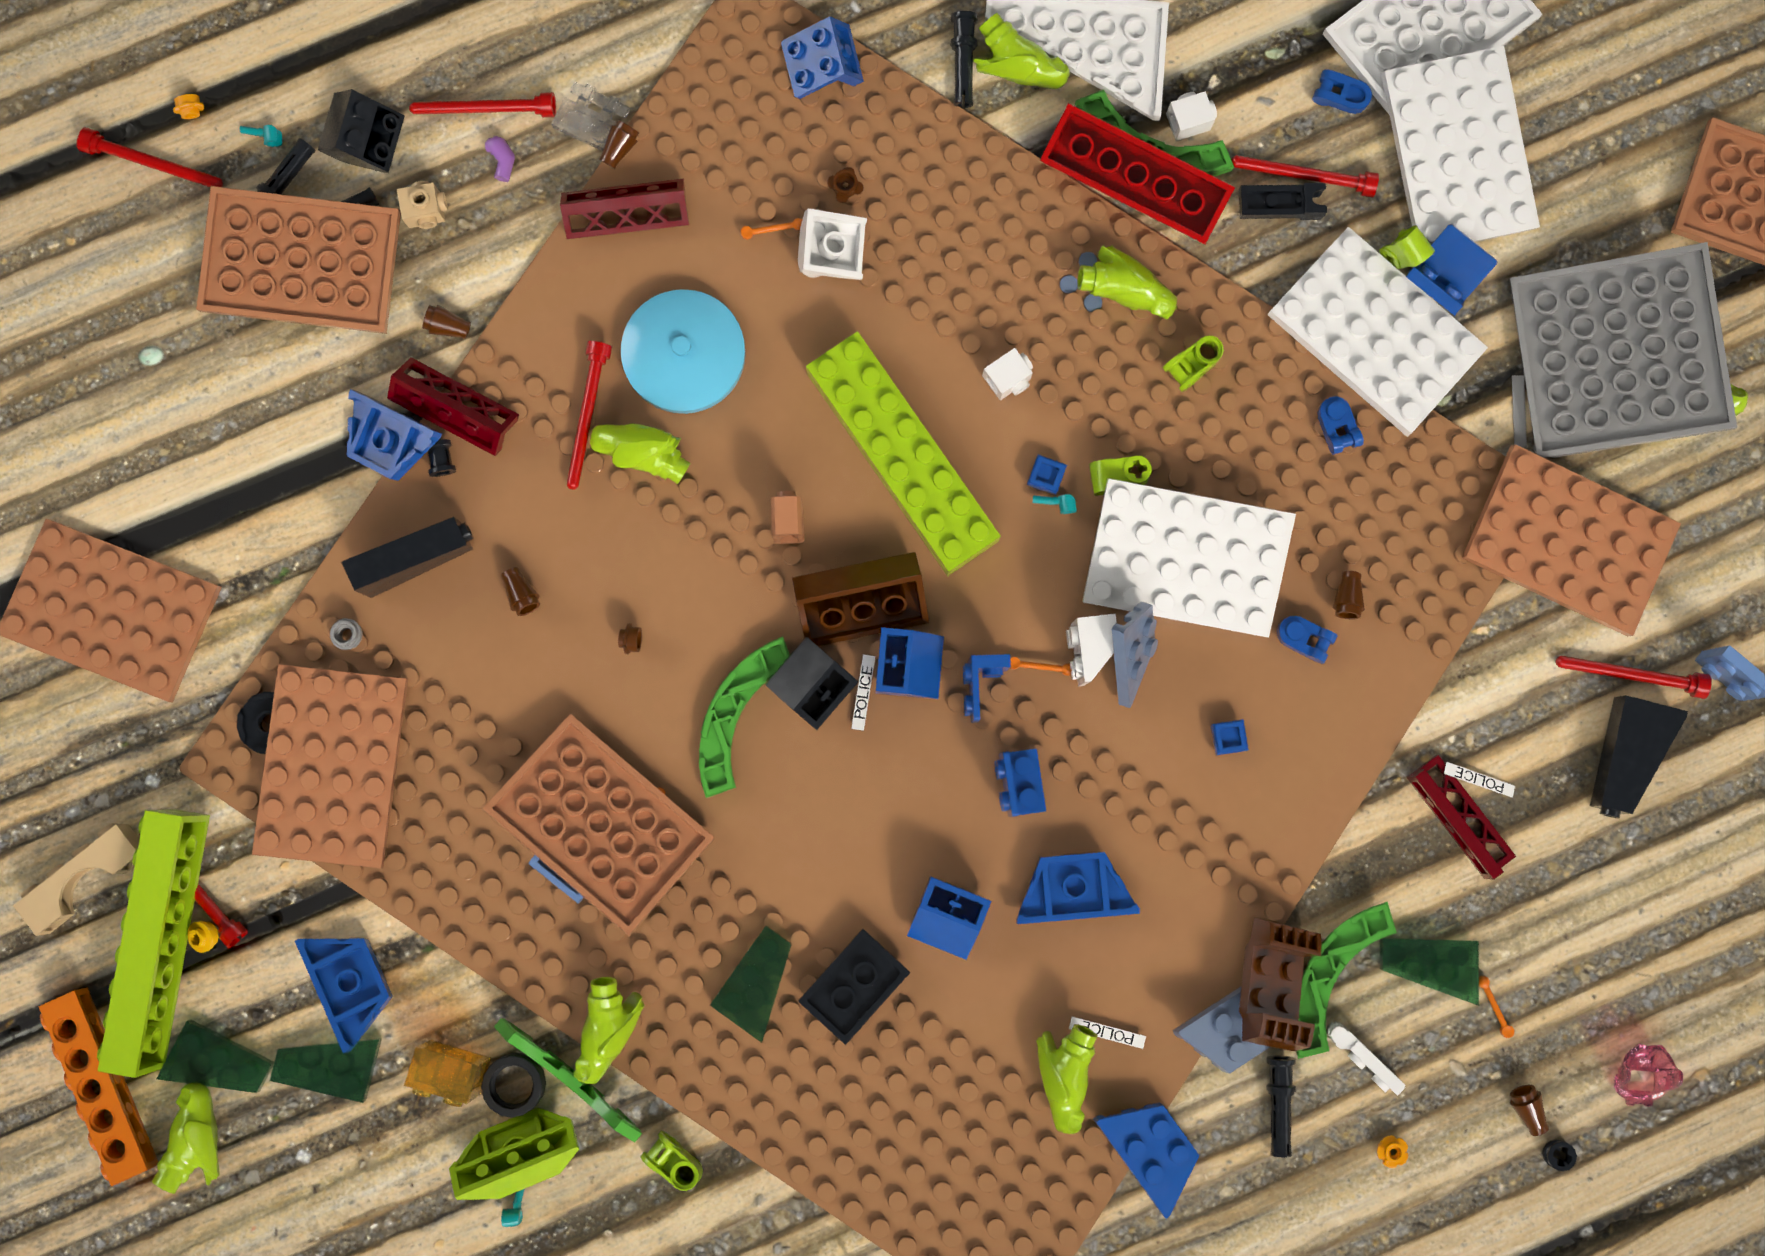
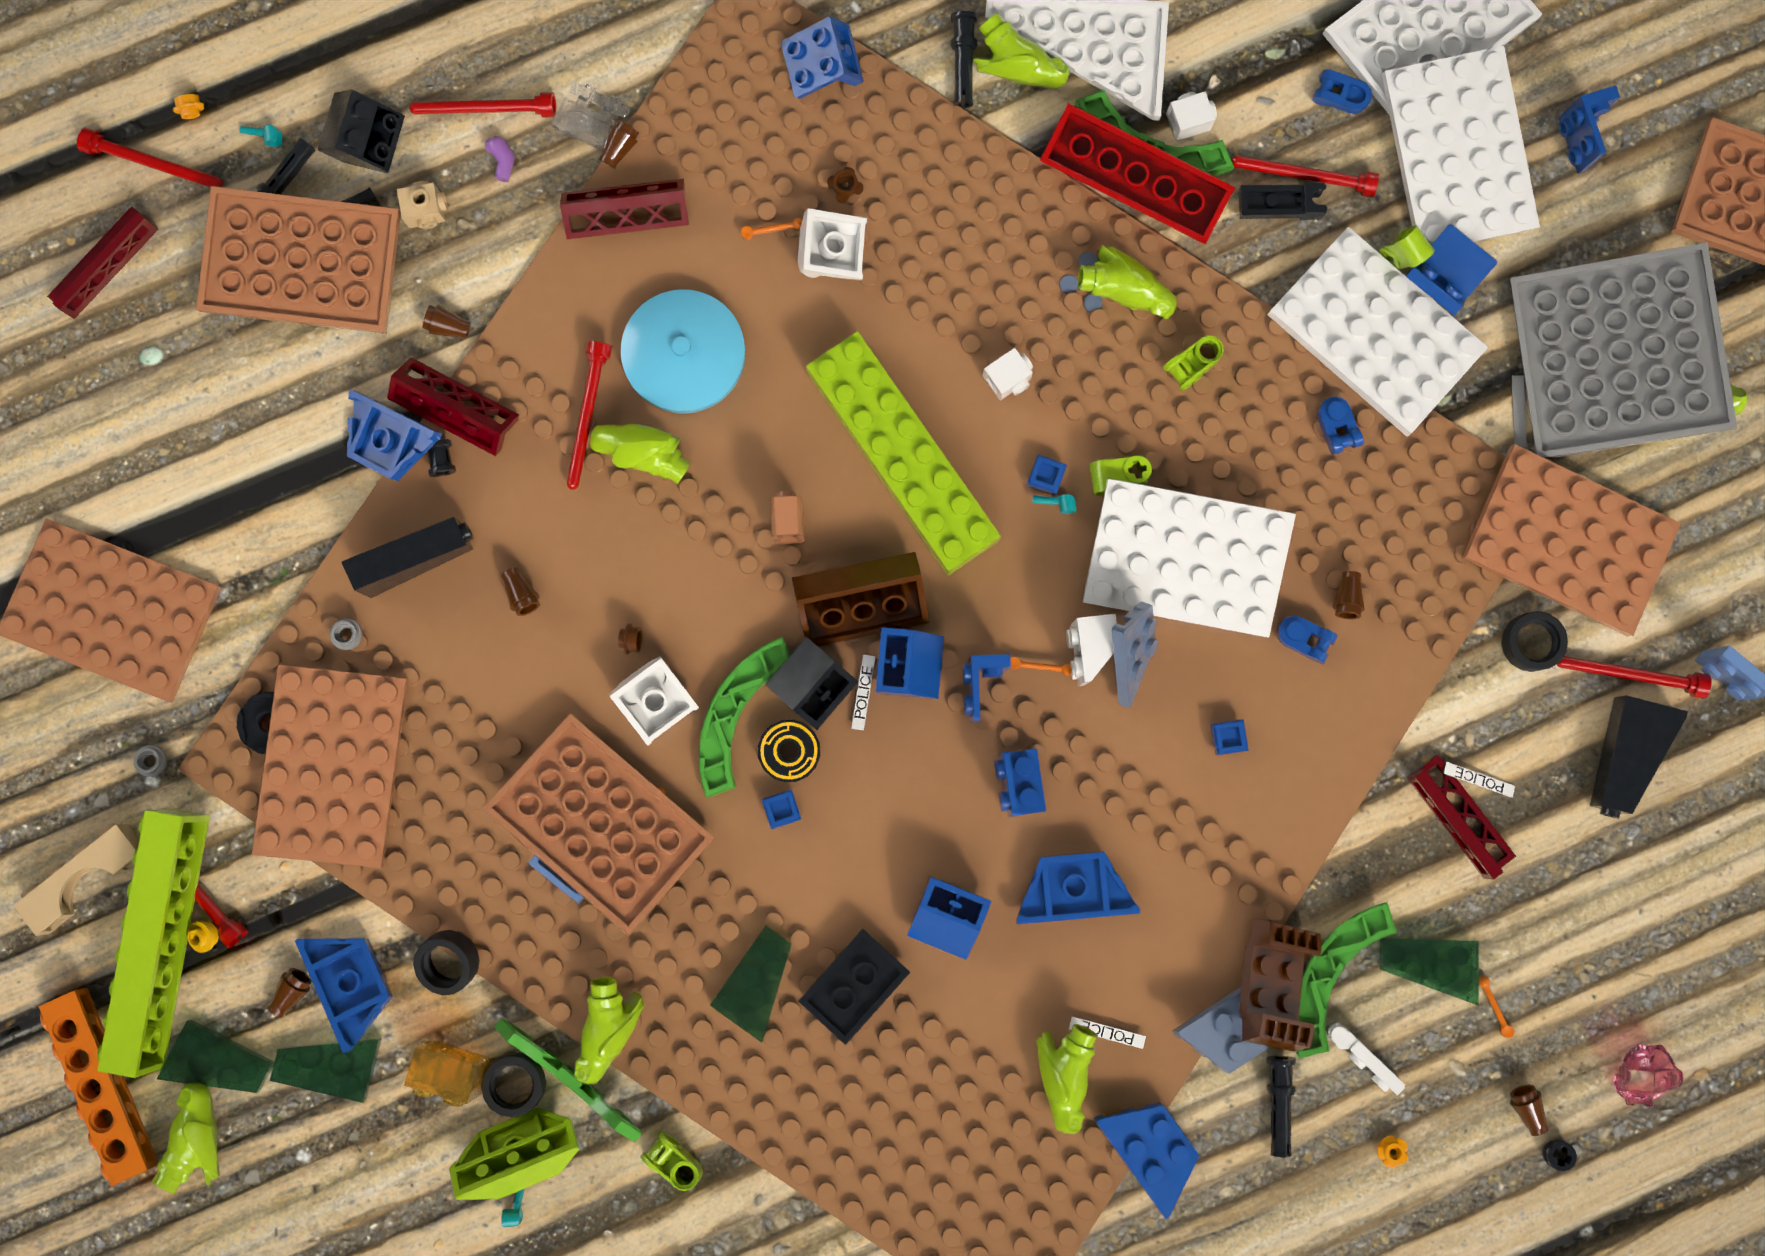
none -> dark red fence [47,206,158,319]
none -> light grey plate [134,745,167,777]
none -> reddish brown cone [267,968,312,1018]
none -> black tyre [413,930,480,996]
none -> white slope [609,656,699,745]
none -> black tile [758,720,821,782]
none -> blue tile [761,789,802,830]
none -> black tyre [1501,611,1568,672]
none -> blue bracket [1559,86,1620,174]

